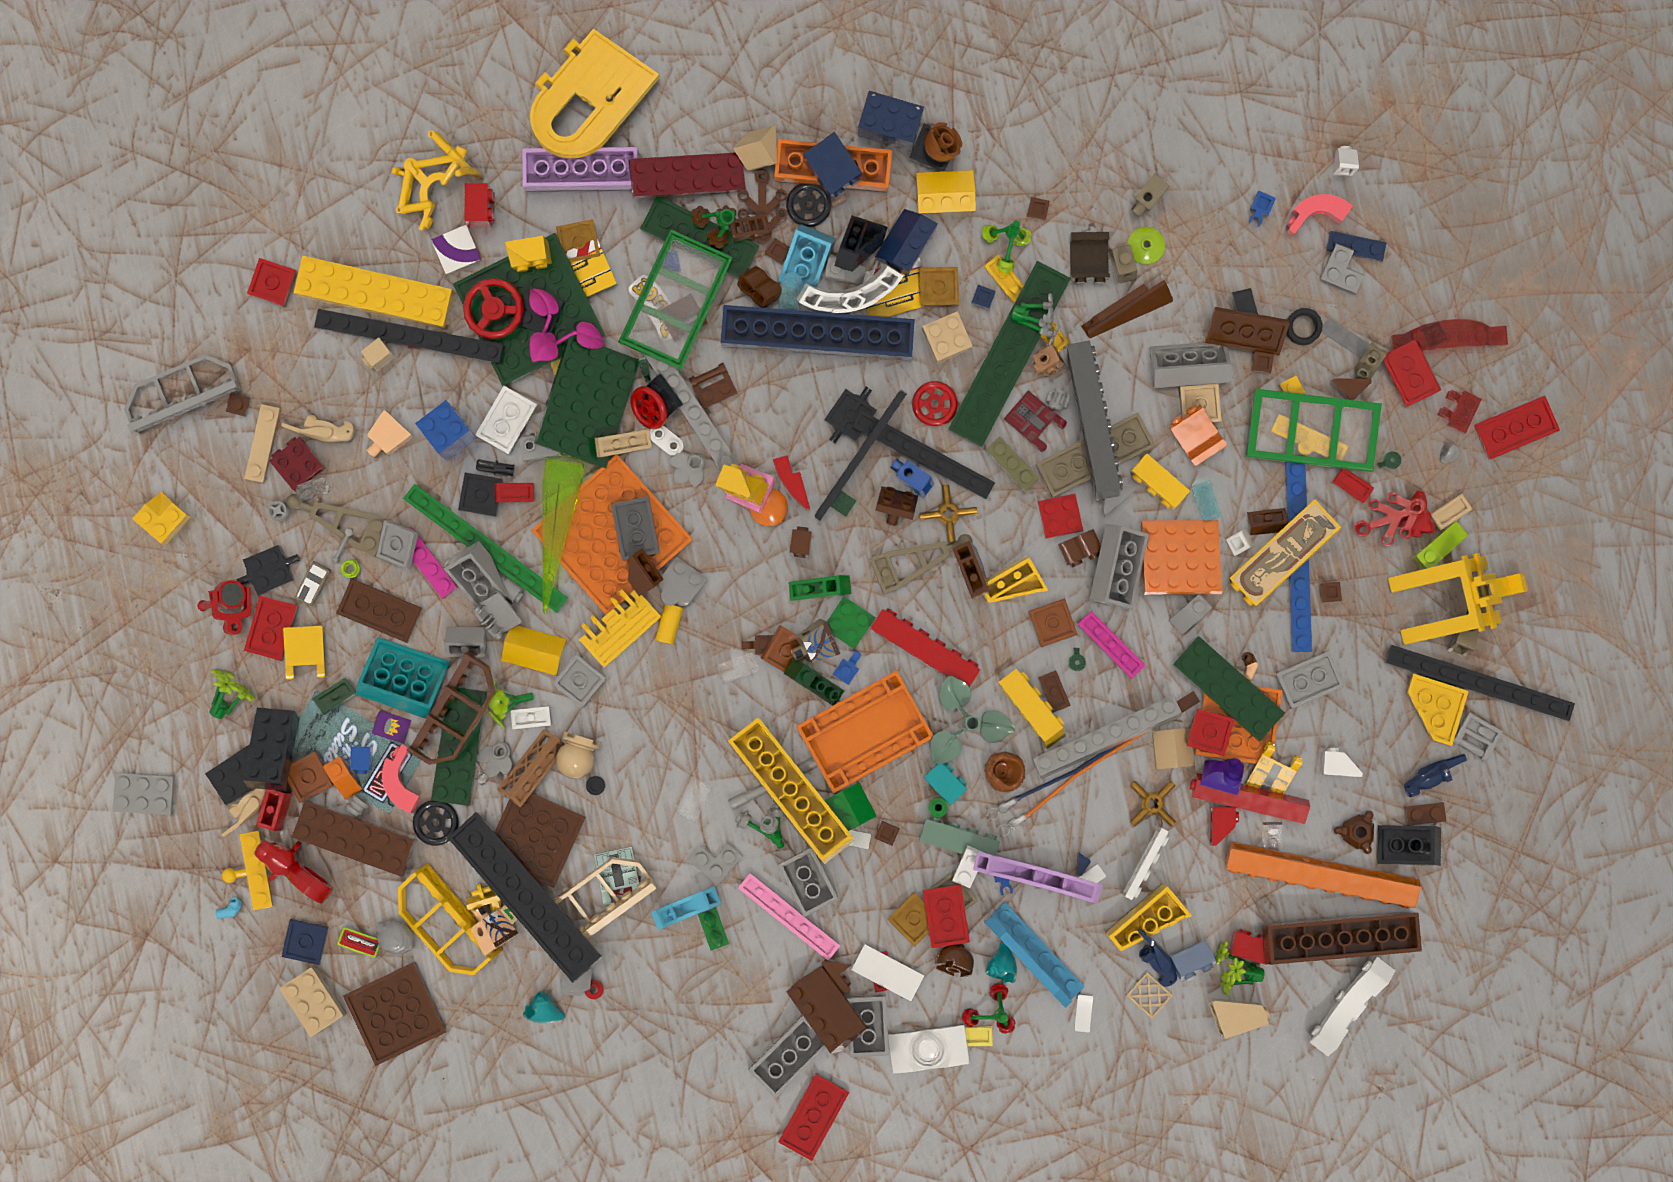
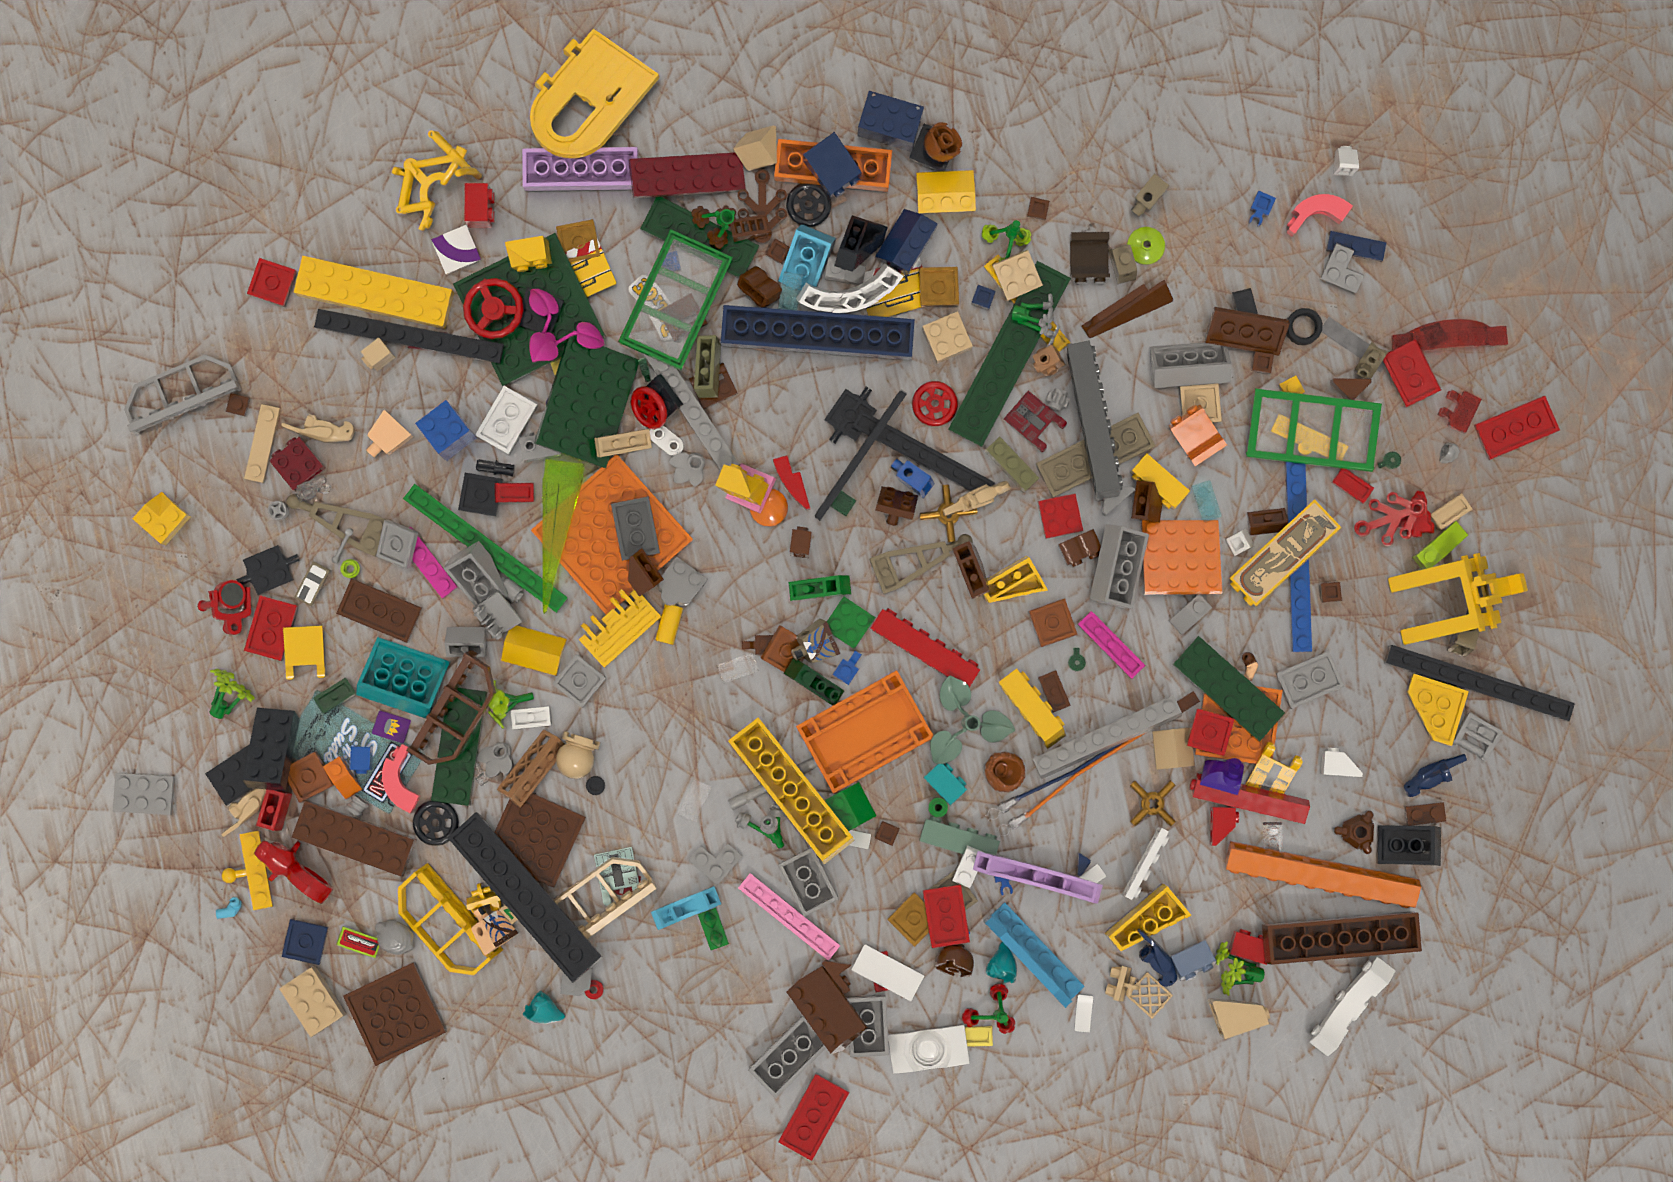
none -> olive brick [694,335,721,398]
none -> tan animal [943,481,1011,516]
none -> tan plate [992,250,1043,301]
none -> tan hips [1105,966,1139,1002]
none -> reddish brown slope [1131,480,1163,523]

